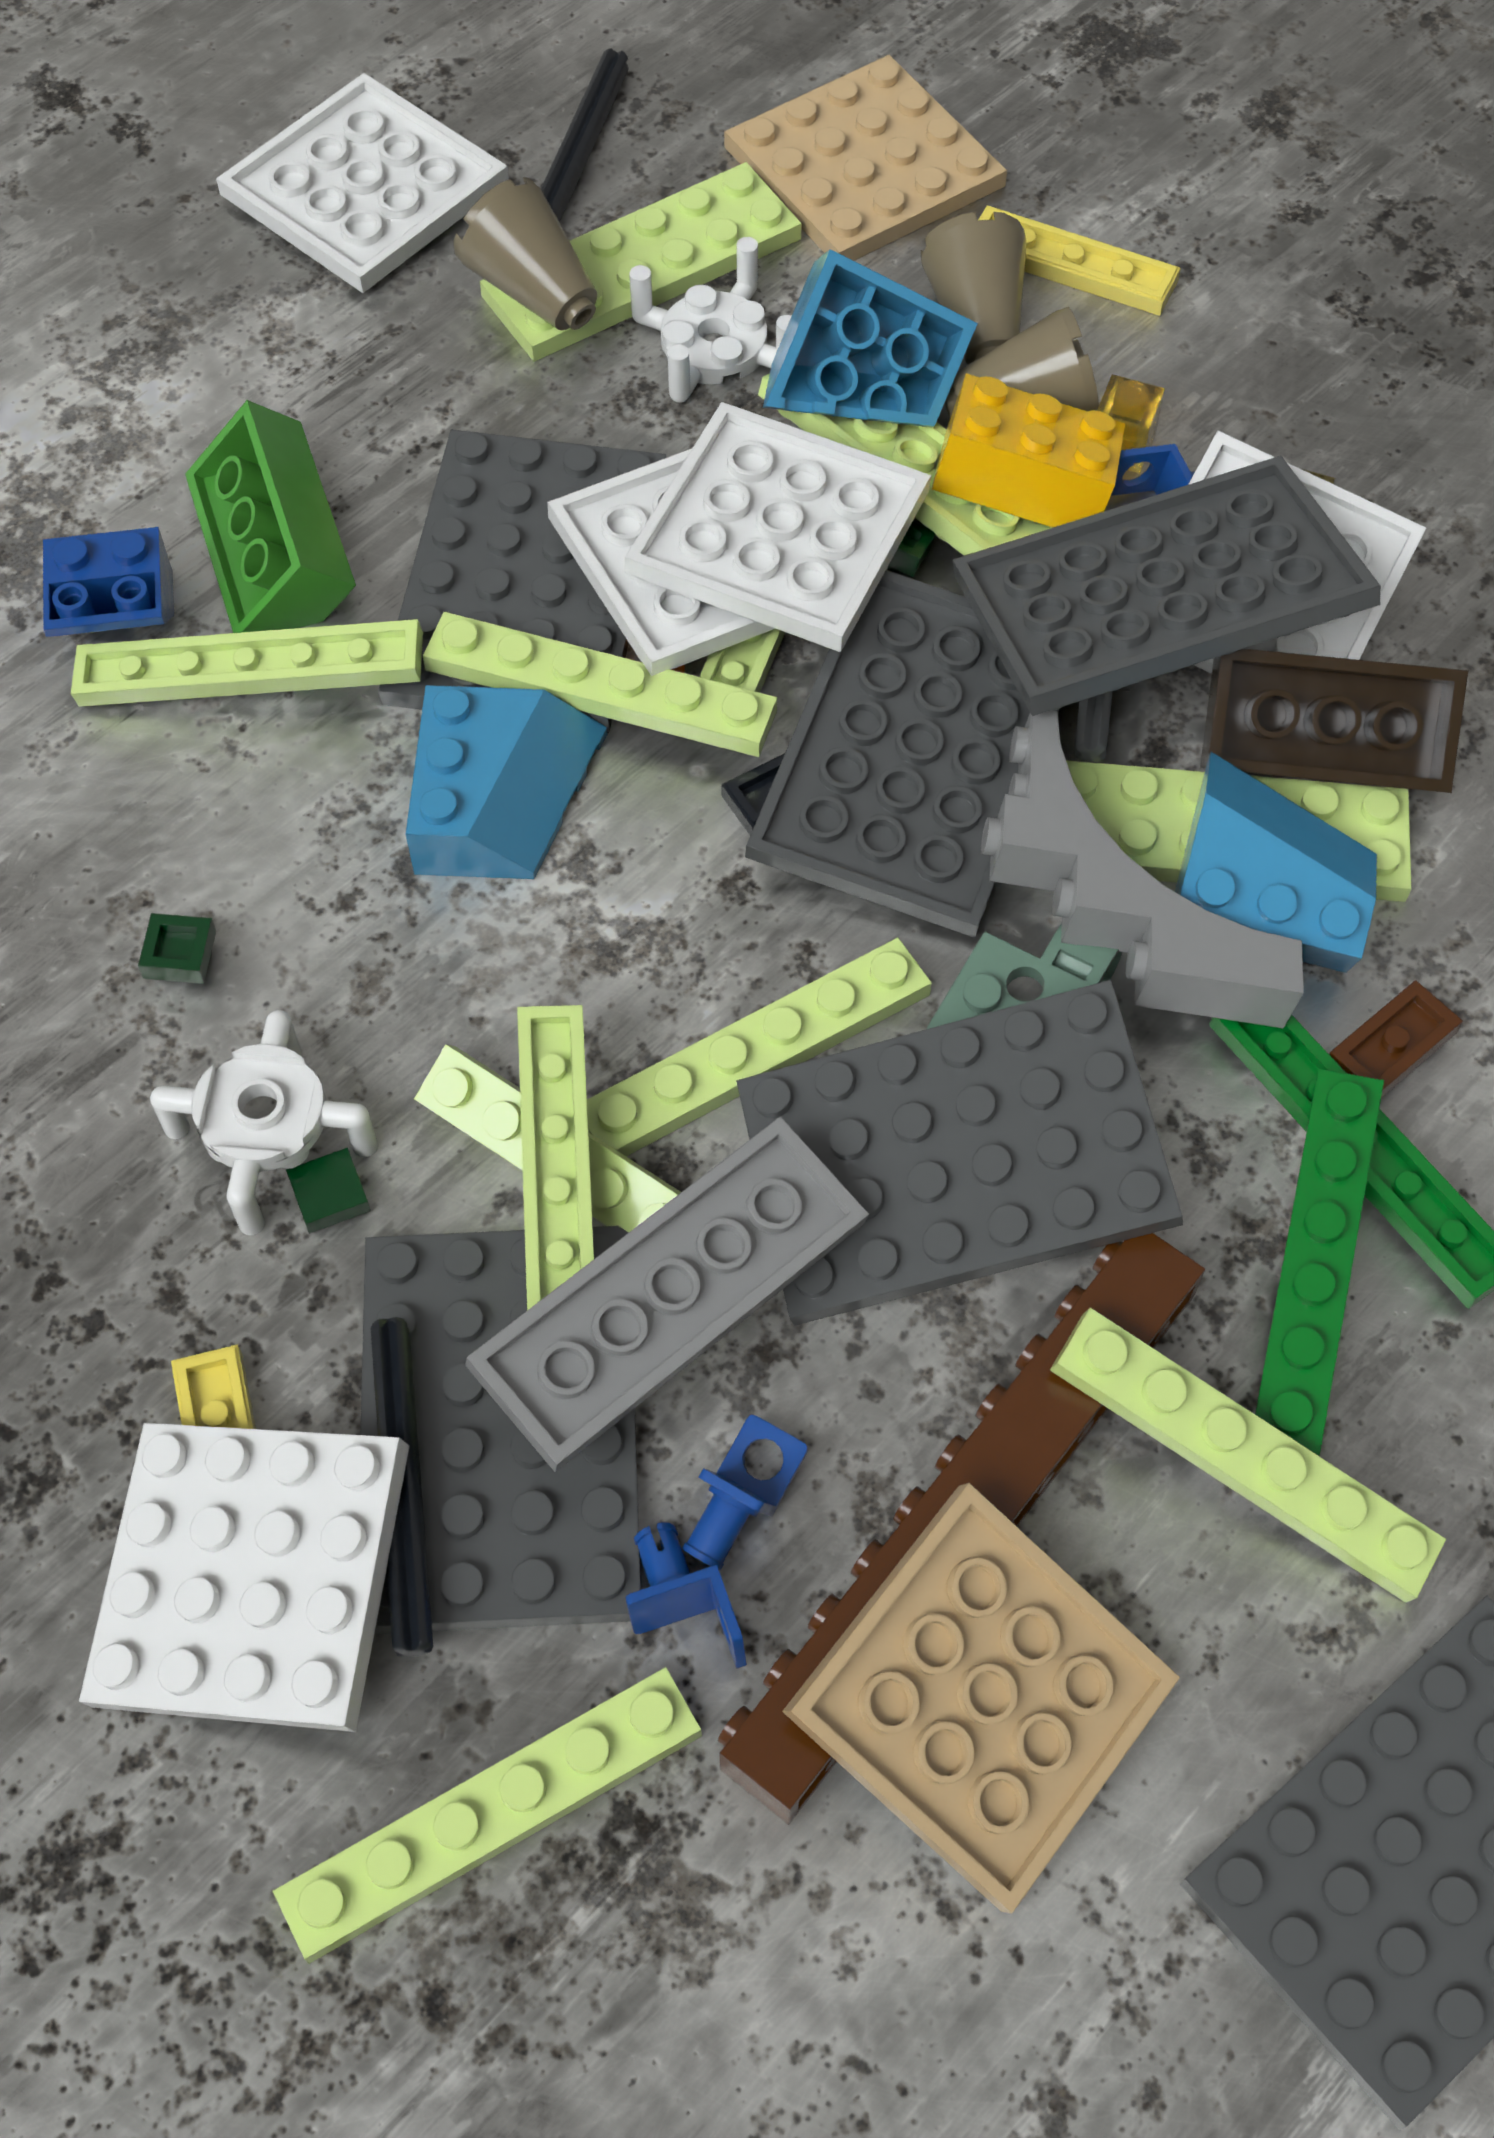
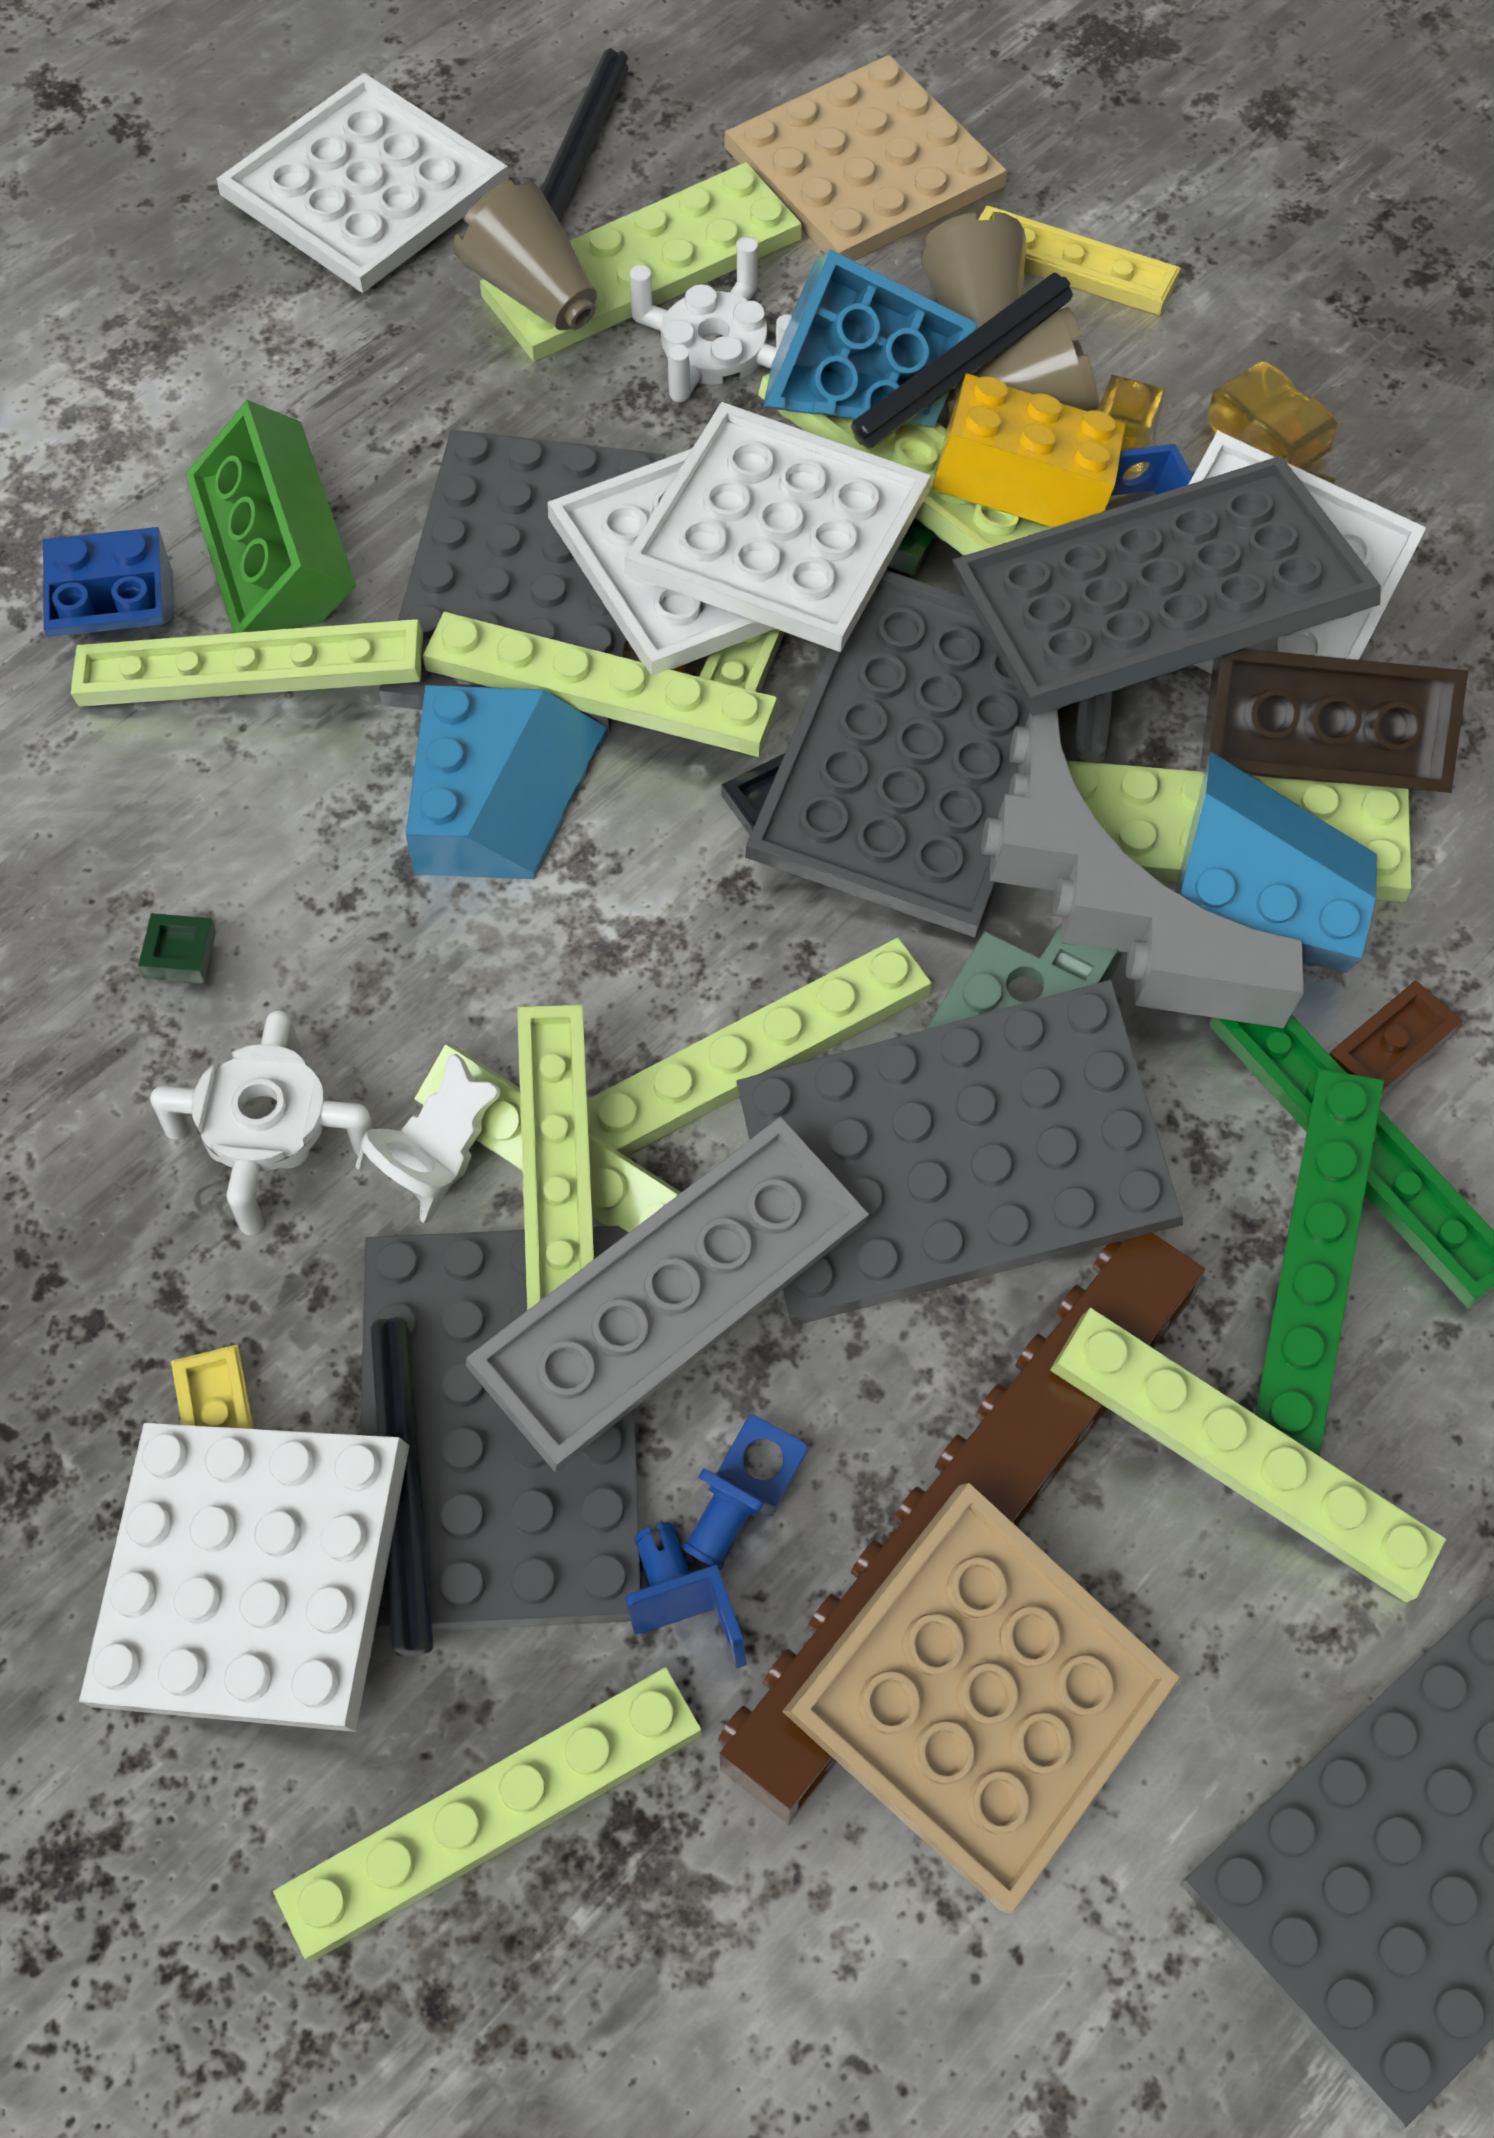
dark green tile [286,1147,371,1234] -> none
none -> white hair [355,1054,500,1223]
none -> black axle [851,273,1073,449]
none -> clear yellow brick [1207,361,1337,470]

